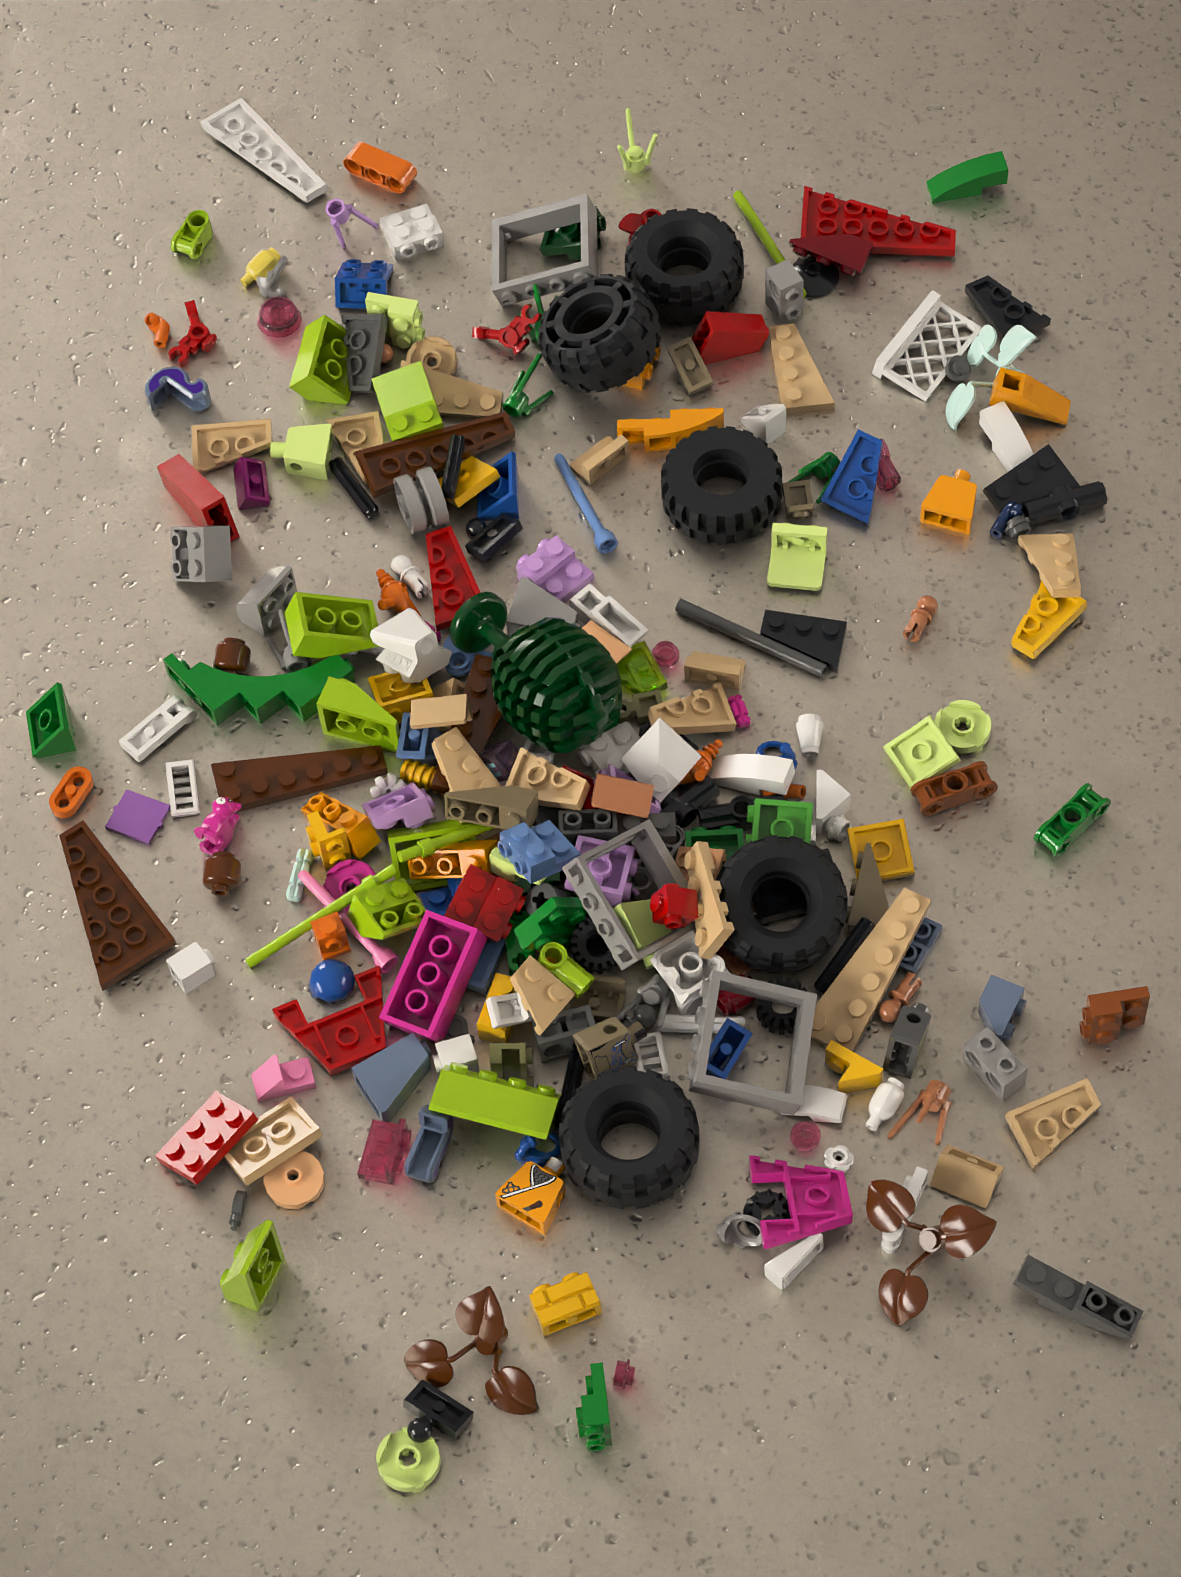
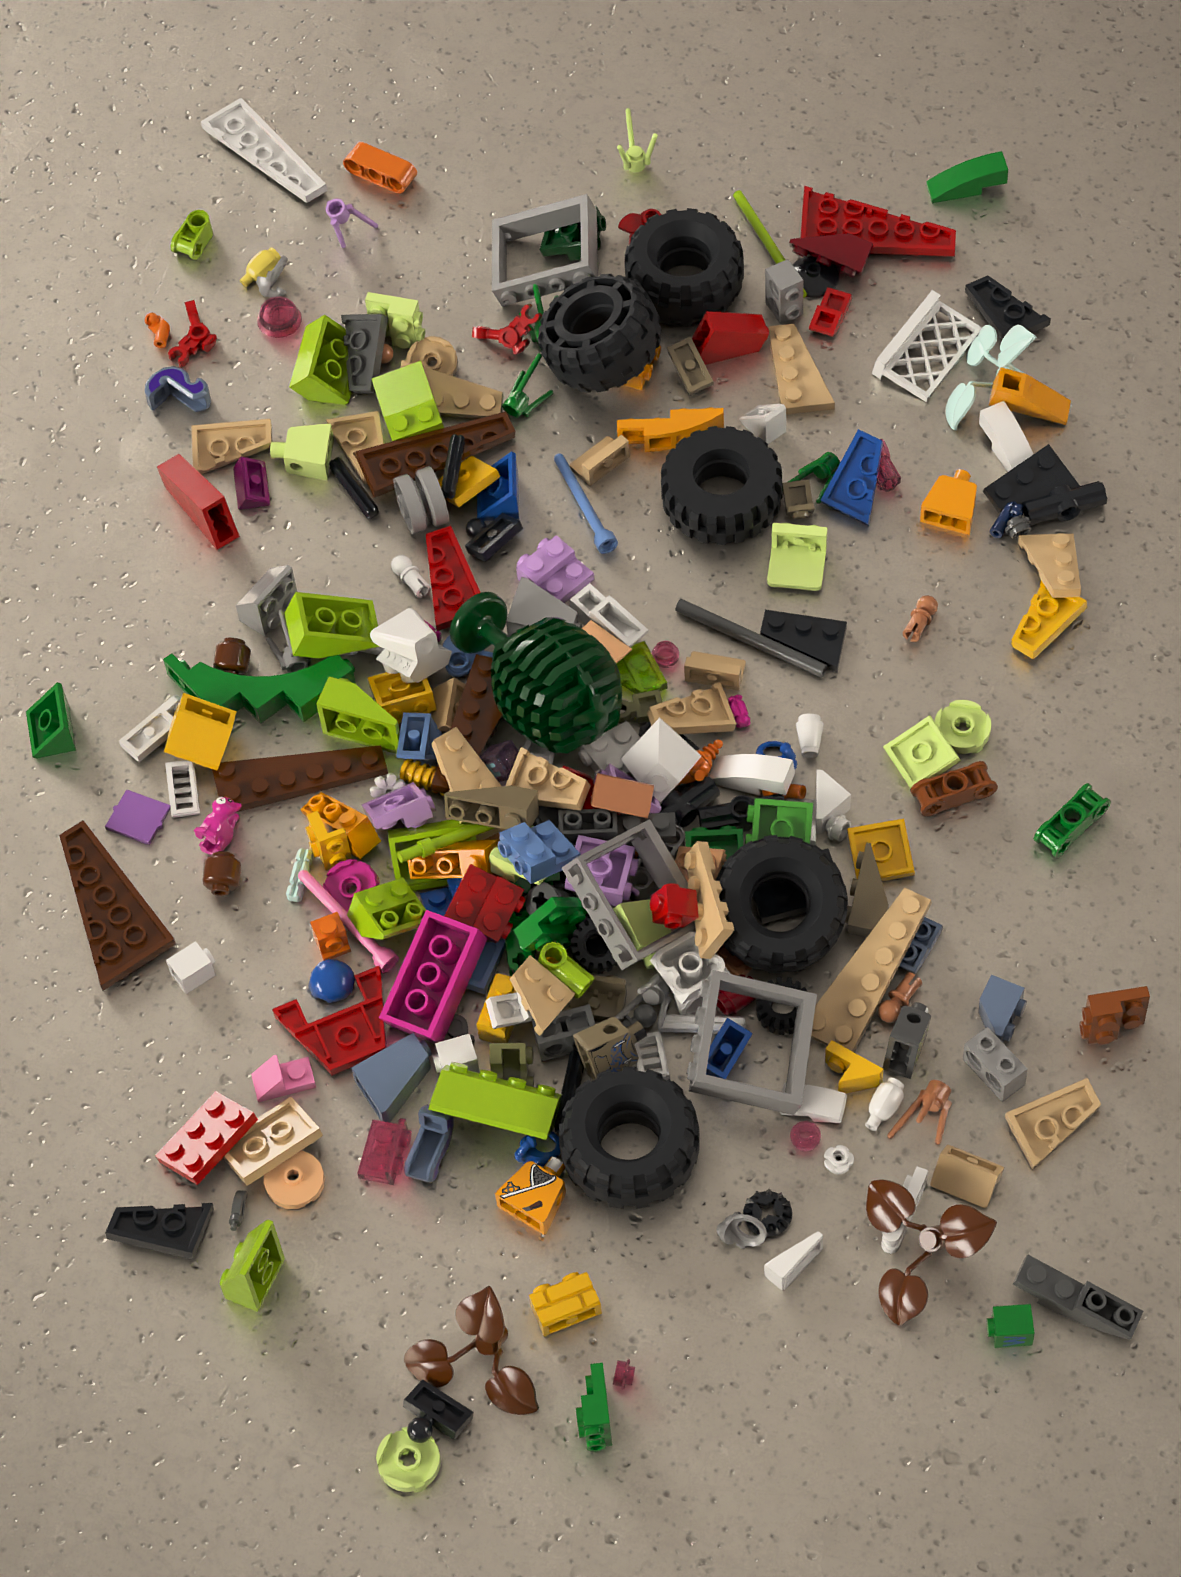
orange plate [49,766,94,818] -> none
light grey slope [170,525,232,582] -> none
lime bar [245,864,398,968] -> none
blue bracket [335,259,393,309] -> none
orange piece [376,569,421,616] -> none
white plate [379,204,444,261] -> none
tan panel [410,694,473,729] -> none
dark pink wing [748,1155,853,1249] -> none
black axle [814,917,875,994] -> none
dark grey plate [945,355,971,382] -> none
none -> black wing [105,1203,214,1259]
none -> yellow slope [164,693,237,771]
none -> red slope [809,287,852,337]
none -> green brick [986,1304,1035,1348]

